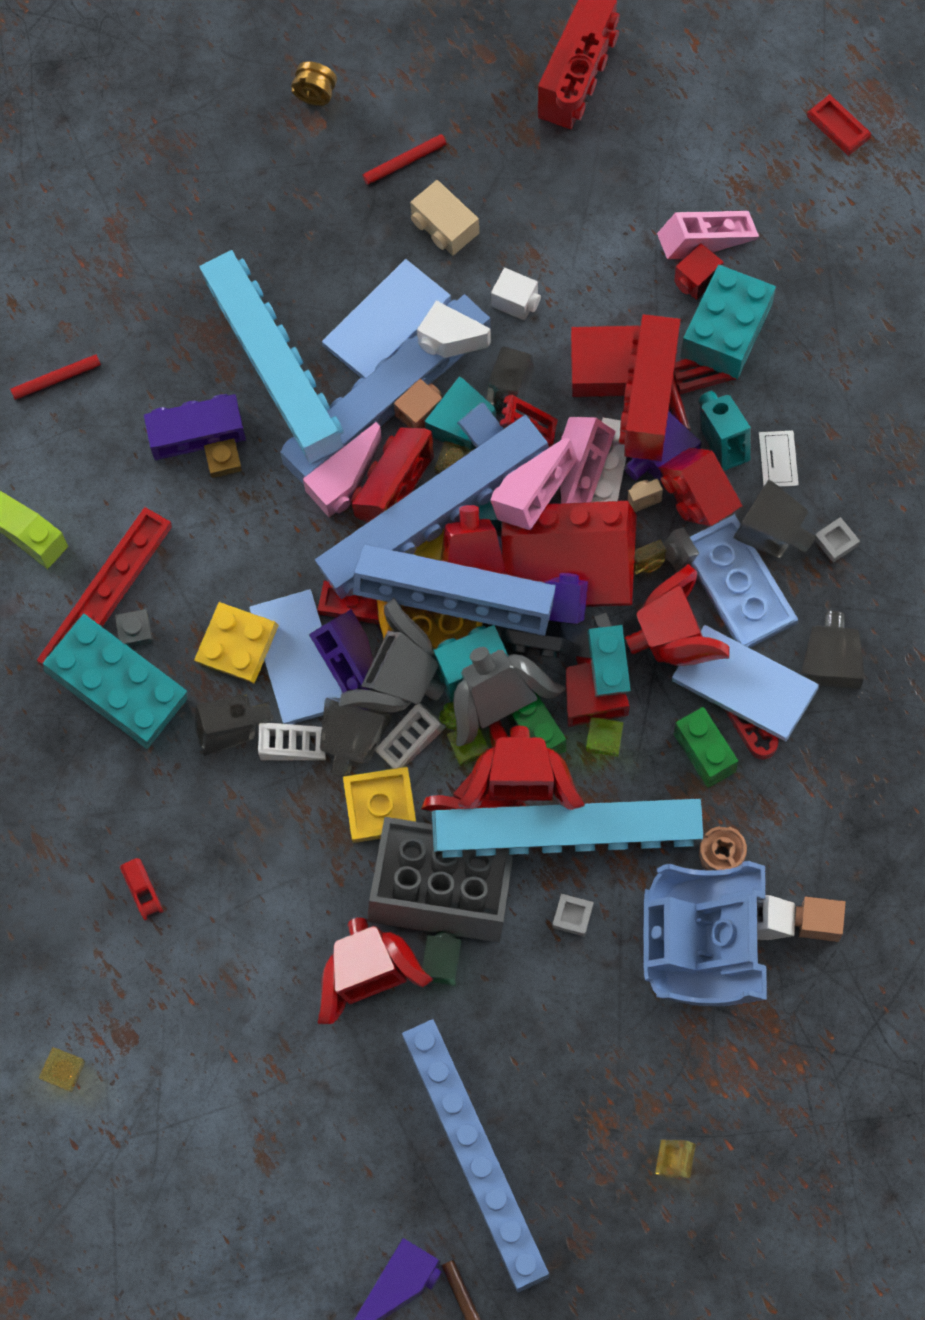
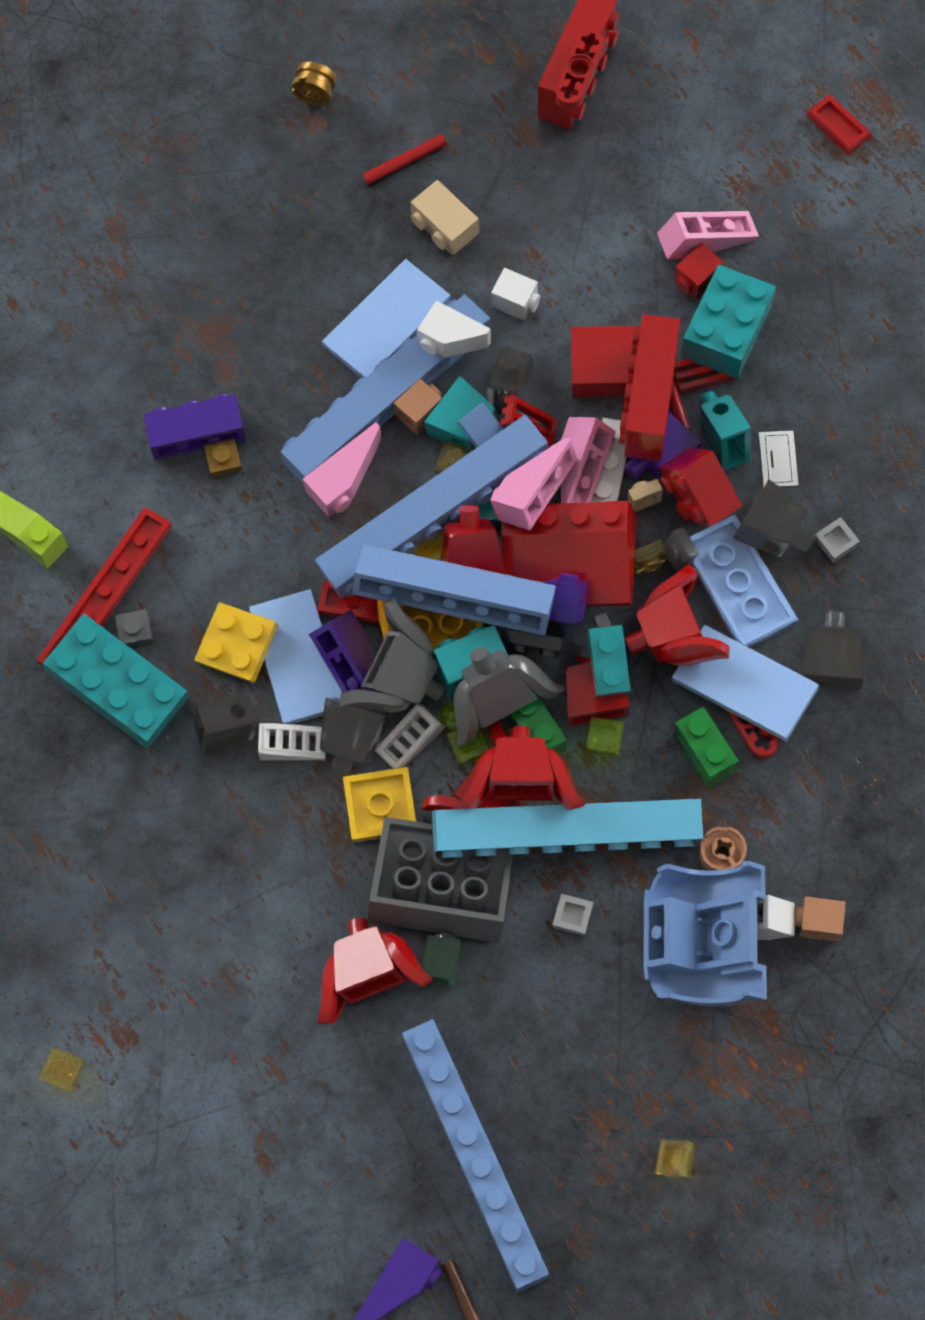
red bar [10,354,101,400] -> none
red bar [120,858,164,921] -> none
medium azure brick [199,250,344,464] -> none
red slope [351,428,434,523] -> none

